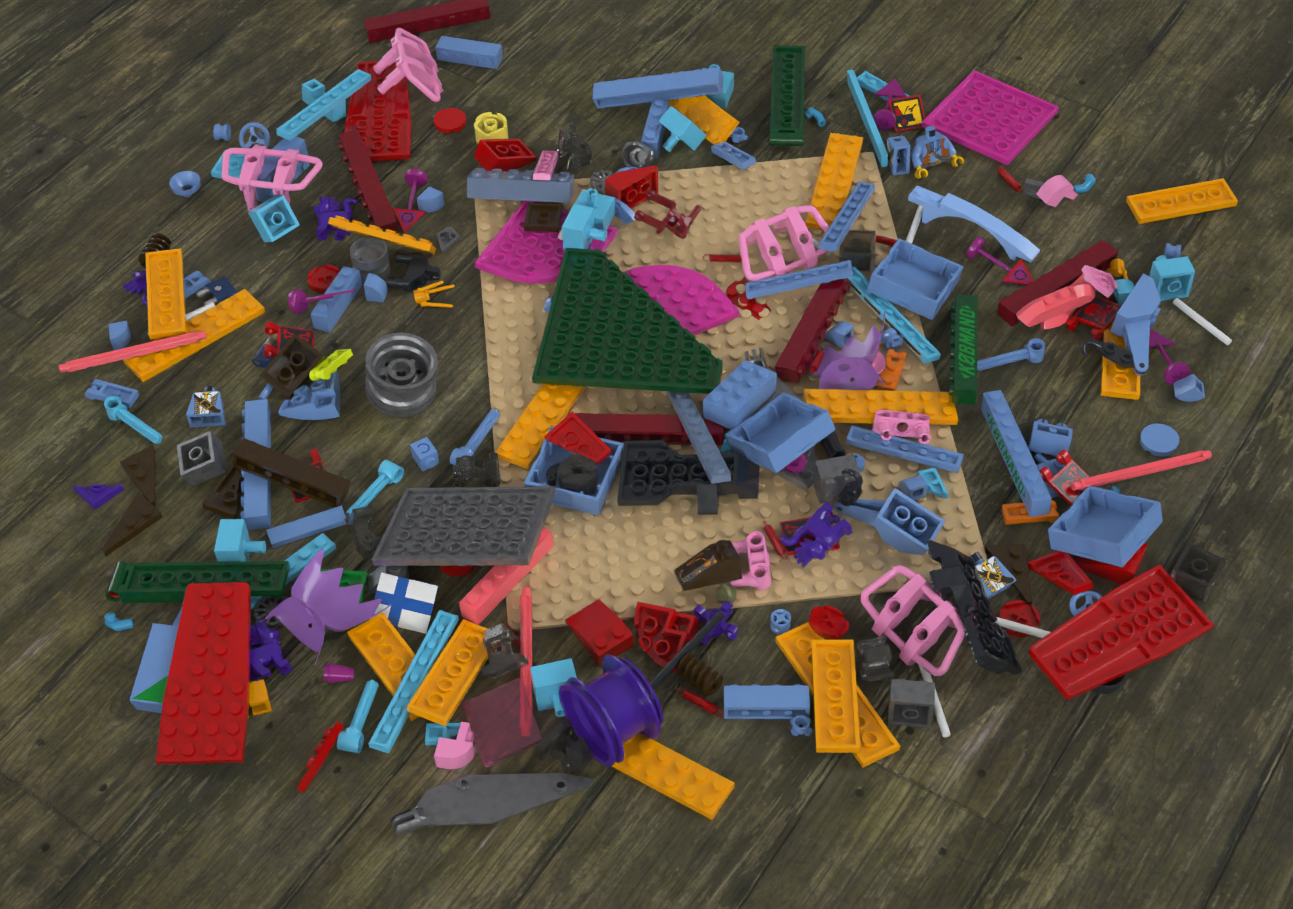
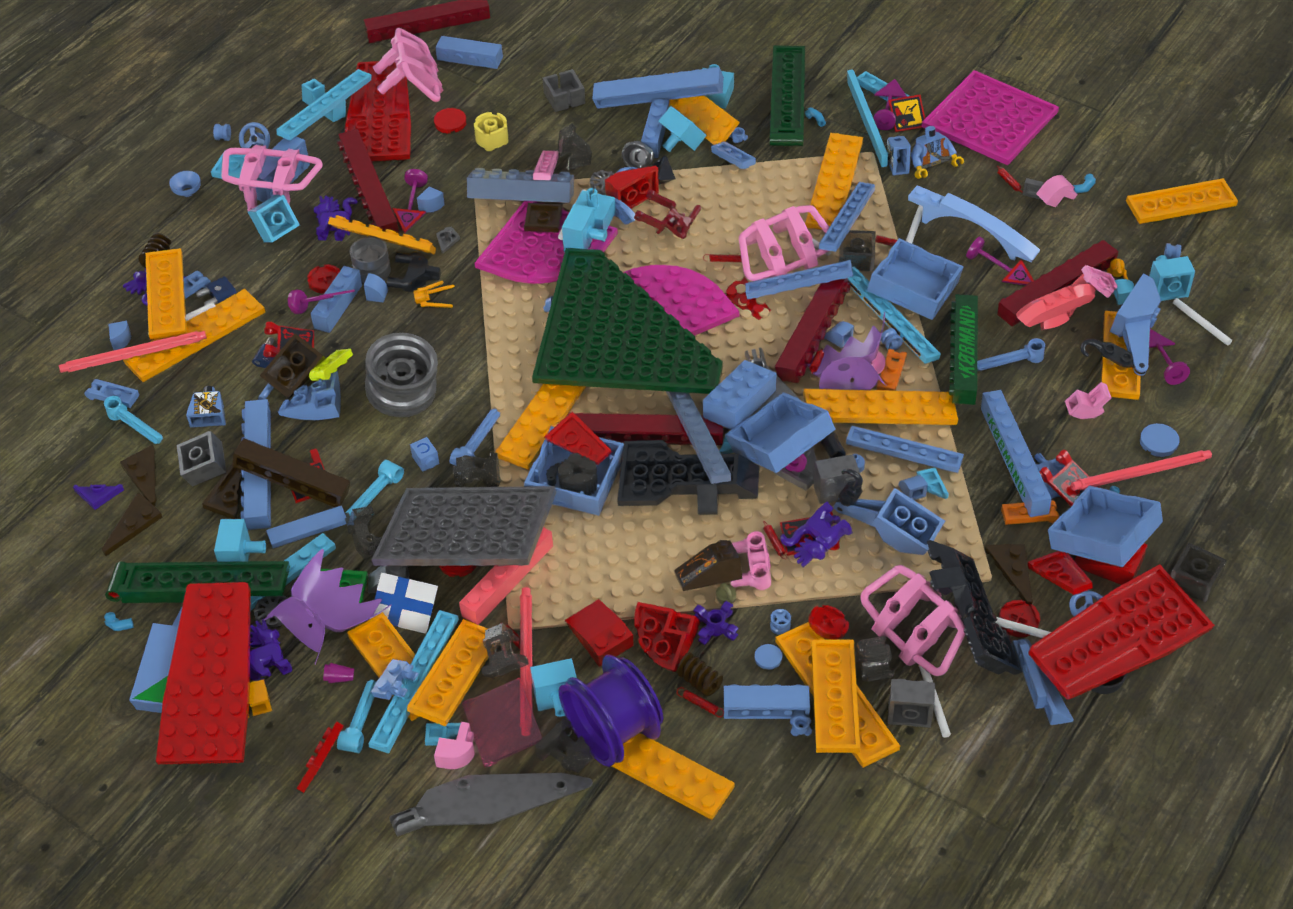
red slope [474,139,537,172] -> none
black bar [649,611,725,690] -> none
bright pink piece [872,410,930,444] -> none
torso [970,552,1017,599] -> none
medium blue brick [1028,419,1073,457] -> none
flag [1066,296,1122,340] -> none
medium blue brick [1174,374,1205,402] -> none
none -> medium blue plate [370,659,419,700]
none -> flat silver piece [543,69,585,112]
none -> black slope [653,156,676,184]
none -> medium blue piece [755,644,782,670]
none -> medium blue wedge [1012,639,1074,725]
none -> bright pink brick [1065,382,1111,419]

